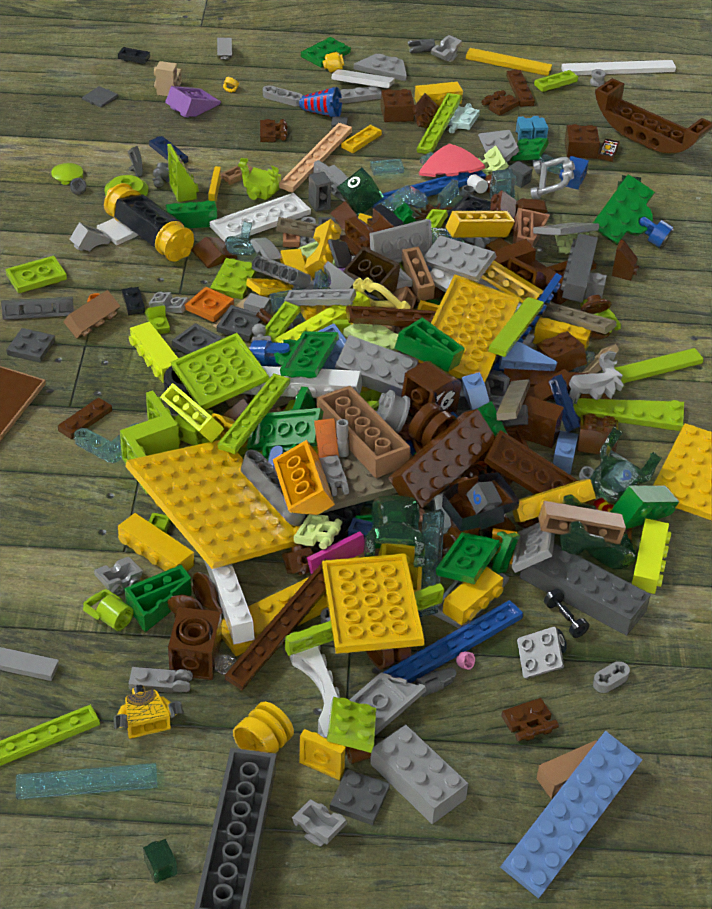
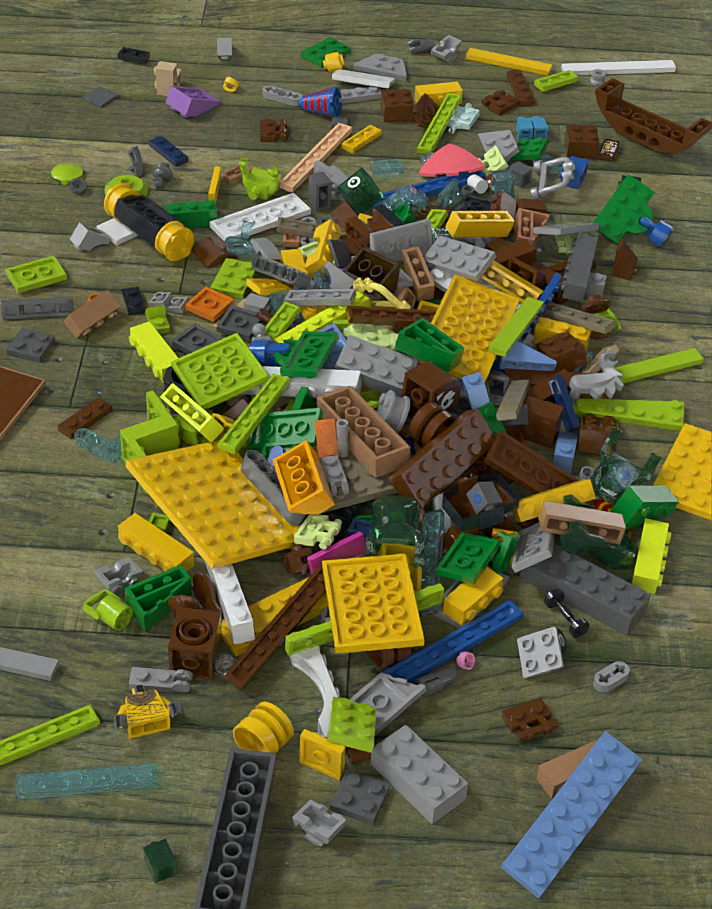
lime slope [167,144,199,202] -> none

